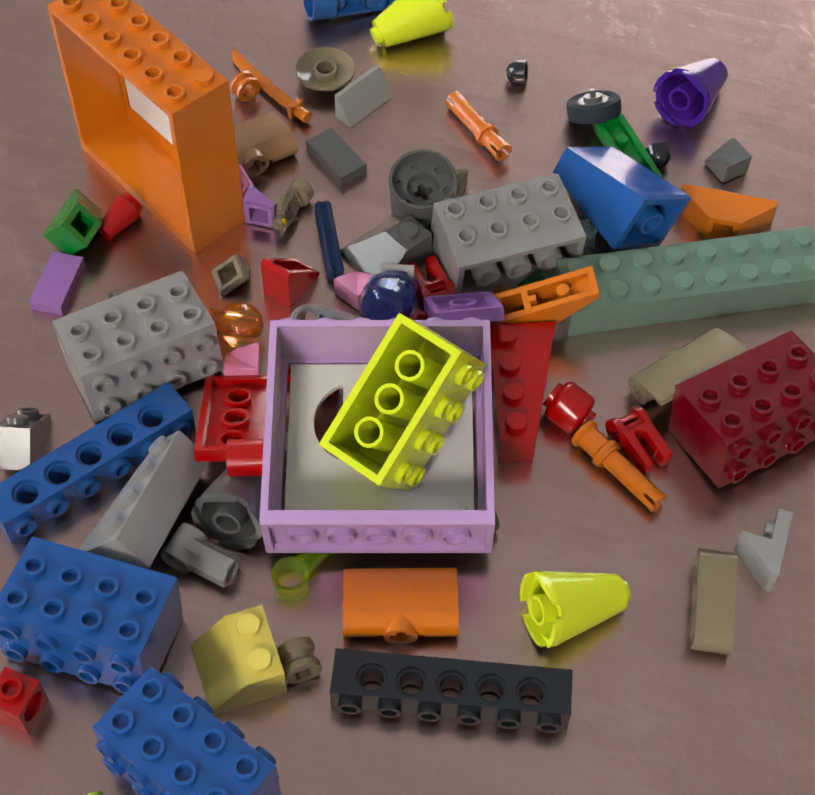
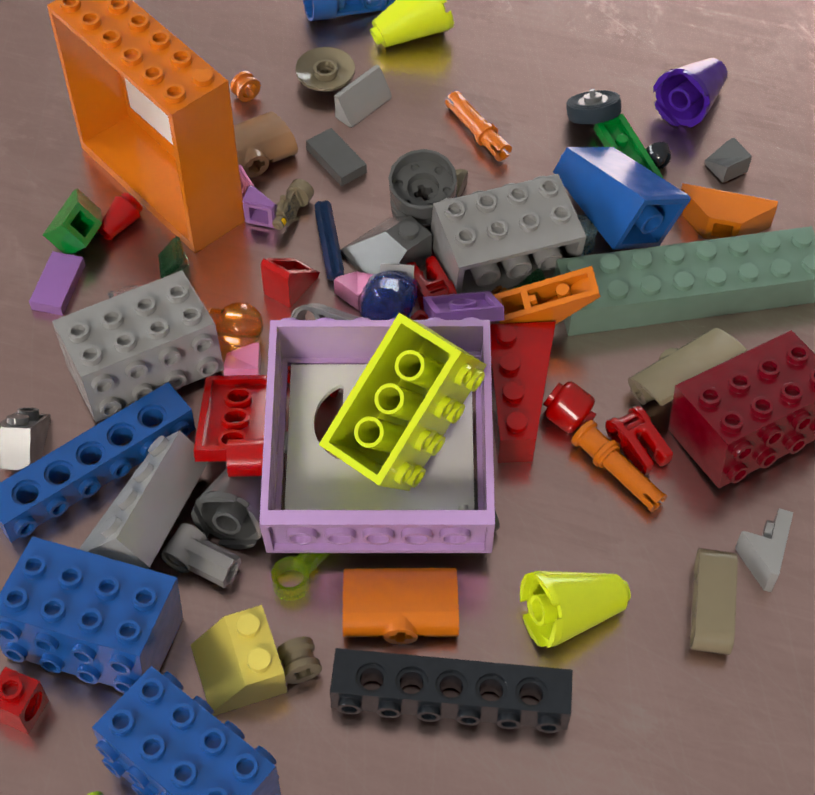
dark tan slope [211,253,250,297] -> none
orange sword [232,49,312,123] -> none
black hinge [506,60,528,84] -> none
none -> clear green slope [158,236,189,278]

